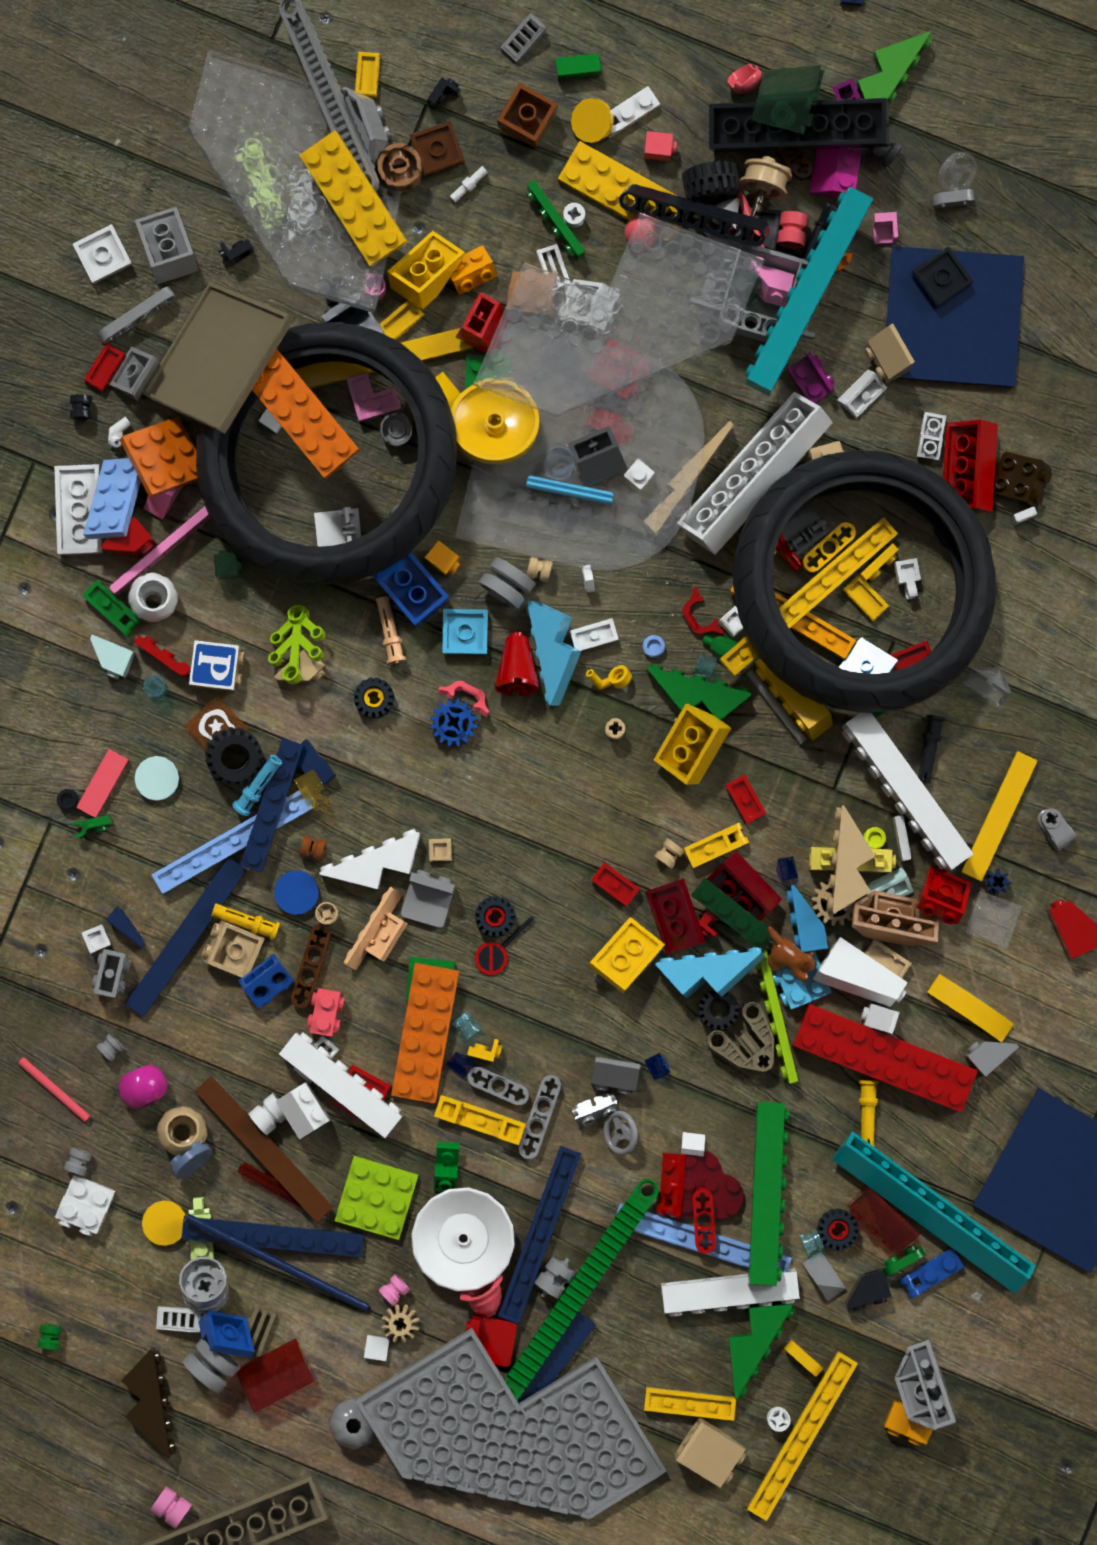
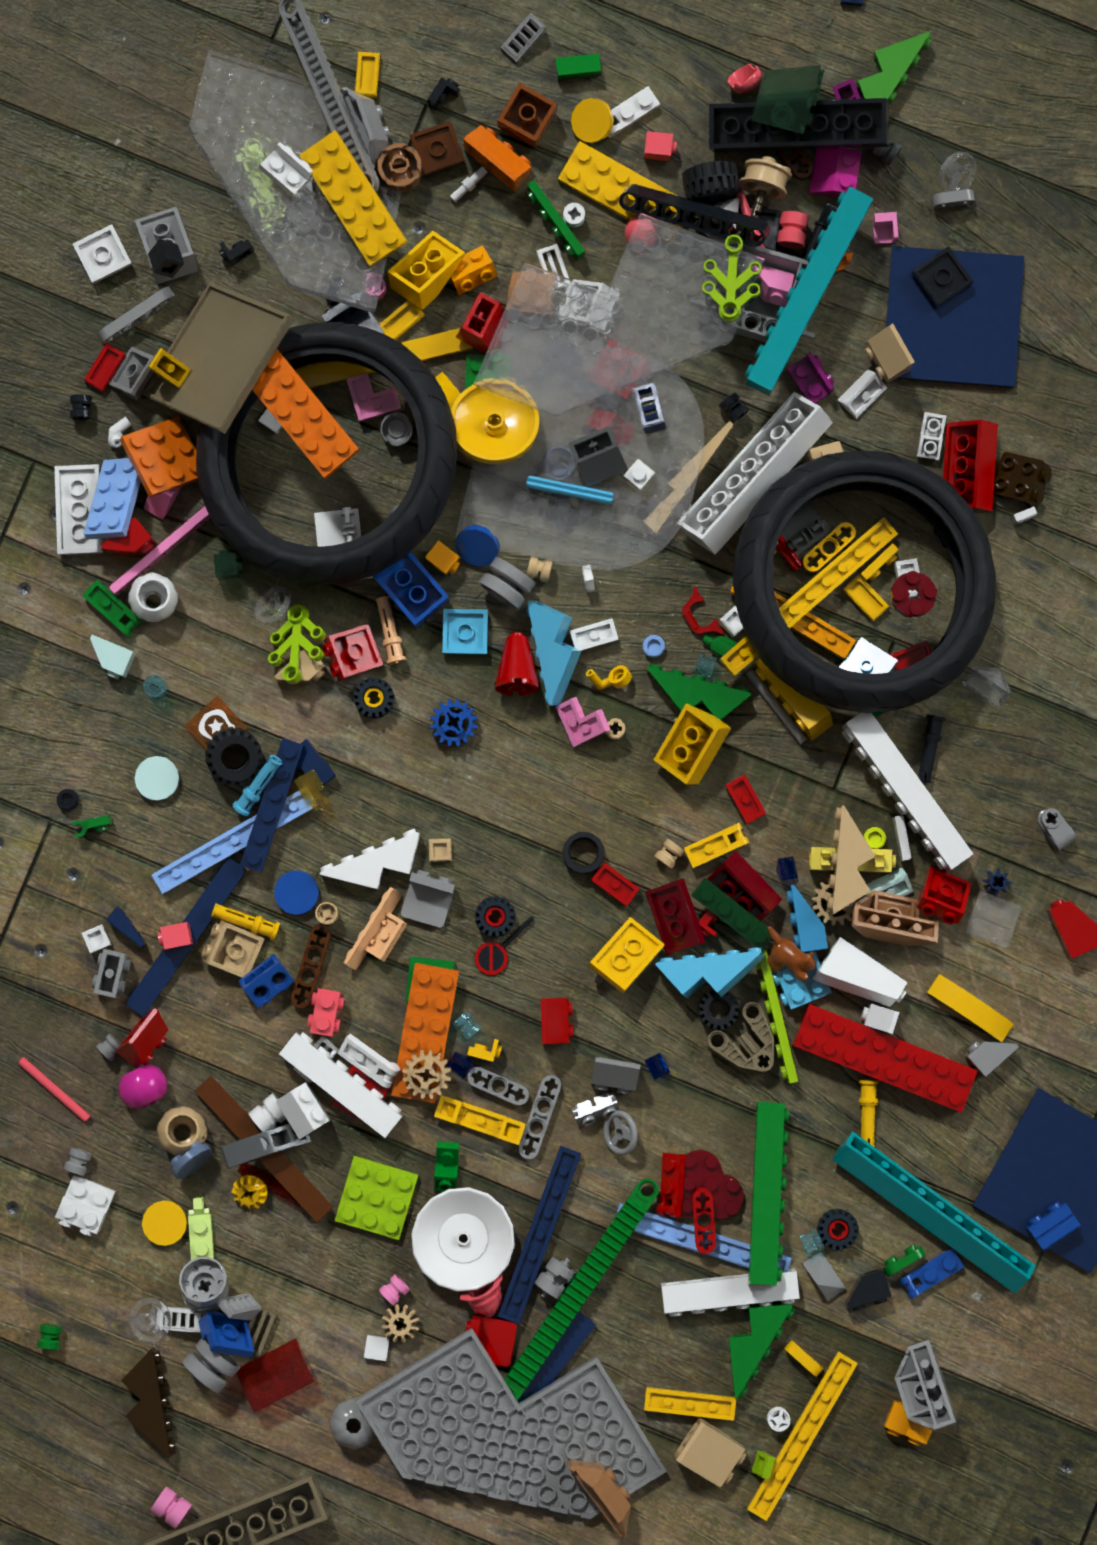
coral tile [76,749,129,818] -> none
red plate [134,635,191,678] -> none
dark blue plate [181,1216,364,1257] -> none
dark blue piece [184,1213,369,1312] -> none
piece [189,640,244,692] -> none
dark orange wheel [299,835,327,862] -> none
coral helmet [437,681,489,717] -> none
white tile [681,1132,705,1156] -> none
clear red slope [847,1185,920,1252] -> none
tan plate [864,939,912,978] -> none
yellow tile [961,751,1038,882] -> none
none -> red slope [115,1008,168,1069]
none -> clear piece [129,1298,171,1343]
none -> black panel [148,239,184,278]
none -> yellow slope [148,348,191,388]
none -> coral brick [158,922,193,950]
none -> light grey slope [216,1294,261,1321]
none -> dark grey slope [220,1124,312,1169]
none -> yellow gear [231,1175,268,1210]
none -> clear piece [254,586,291,624]
none -> white bracket [259,142,313,198]
none -> plate [322,624,384,682]
none -> white plate [337,1034,400,1088]
none -> tan gear [402,1049,451,1099]
none -> blue tile [455,525,500,566]
none -> orange slope [463,125,532,192]
none -> red slope [541,998,573,1044]
none -> bright pink plate [556,697,611,747]
none -> black tyre [562,832,605,874]
none -> medium nougat wedge [567,1459,631,1540]
none -> slope [633,382,667,434]
none -> lime plant [702,235,762,322]
none -> black wheel [719,392,749,423]
none -> lime tile [752,1450,775,1479]
none -> dark red plate [891,571,937,618]
none -> blue brick [1026,1202,1081,1251]

